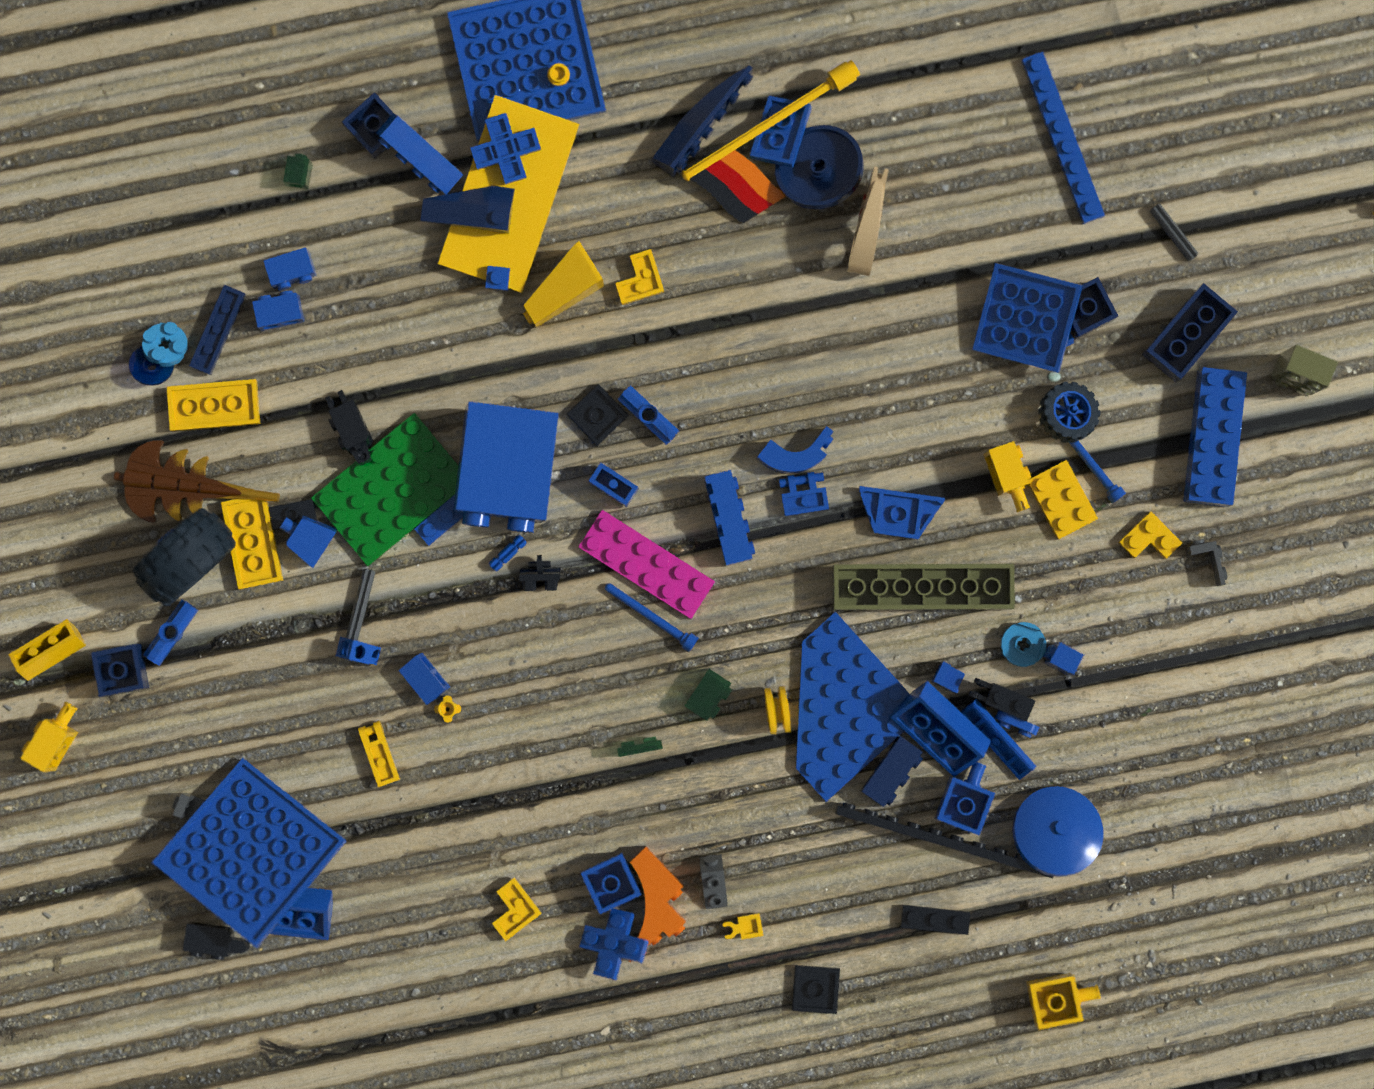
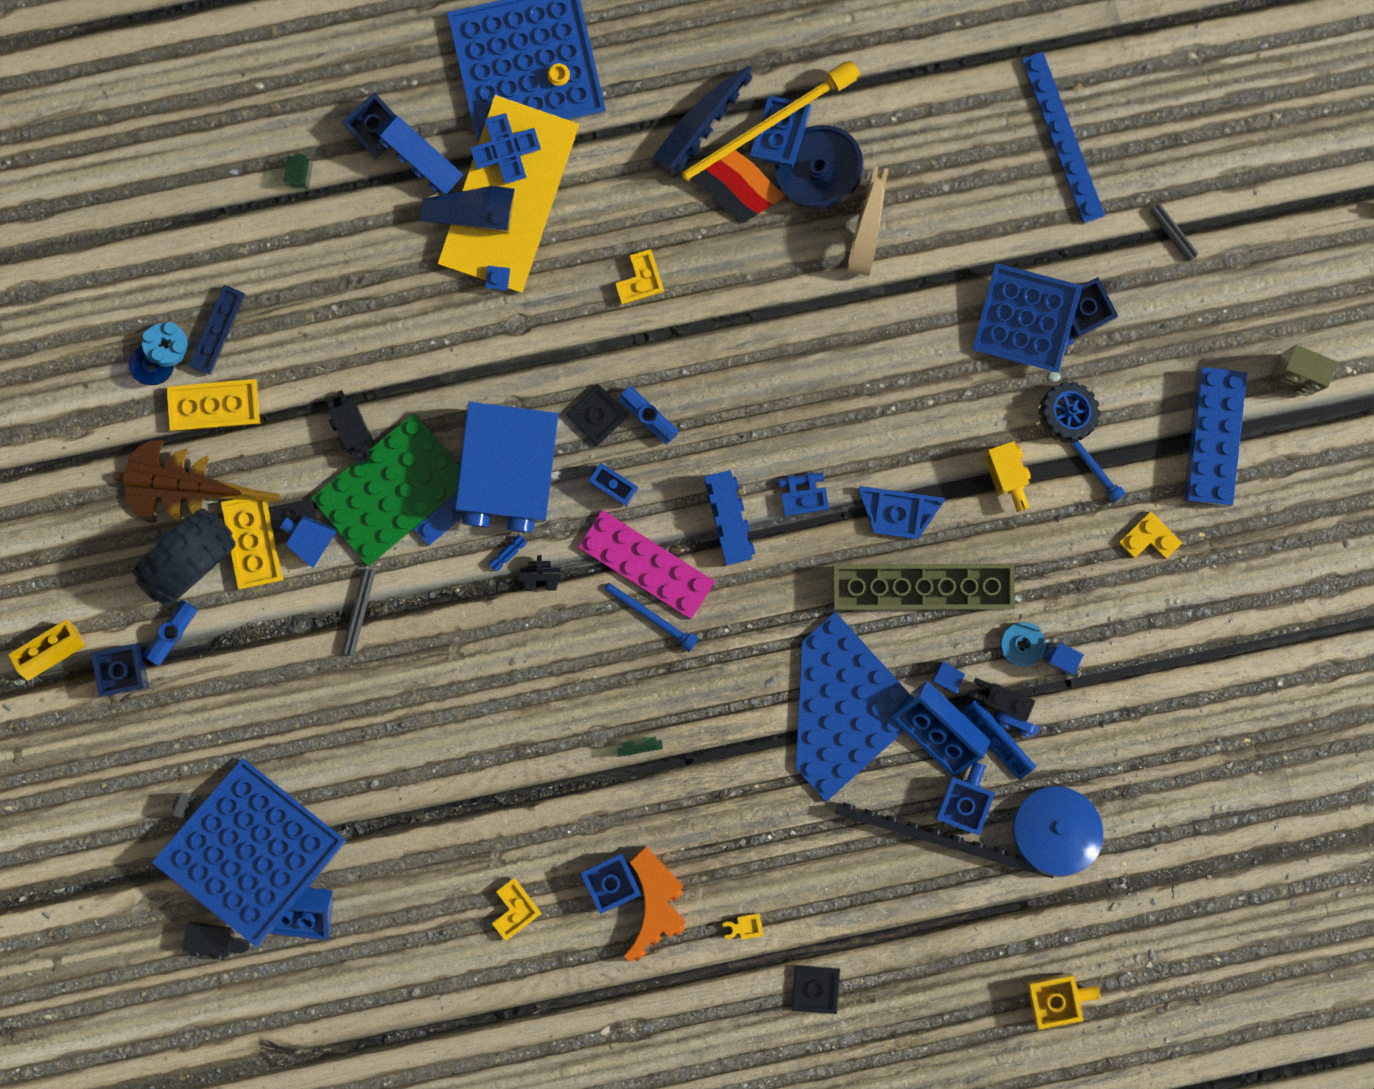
yellow brick [20,701,79,772] -> none
blue brick [252,290,305,331] -> none
blue brick [263,247,317,291] -> none
blue leg [335,637,381,665] -> none
yellow plate [358,720,400,787] -> none
blue hinge [398,653,450,705] -> none
yellow plate [434,696,461,723] -> none
yellow slope [523,241,604,328] -> none
blue plate [579,908,649,980] -> none
clear green brick [685,669,733,721] -> none
dark grey bracket [699,854,728,909] -> none
blue arch [757,426,834,474] -> none
yellow wheel [764,686,791,735] -> none
dark blue brick [860,736,923,807] -> none
black plate [900,904,971,935] -> none
yellow plate [1028,460,1098,540] -> none
dark blue brick [1142,283,1238,383] -> none
dark grey bracket [1185,539,1227,586] -> none

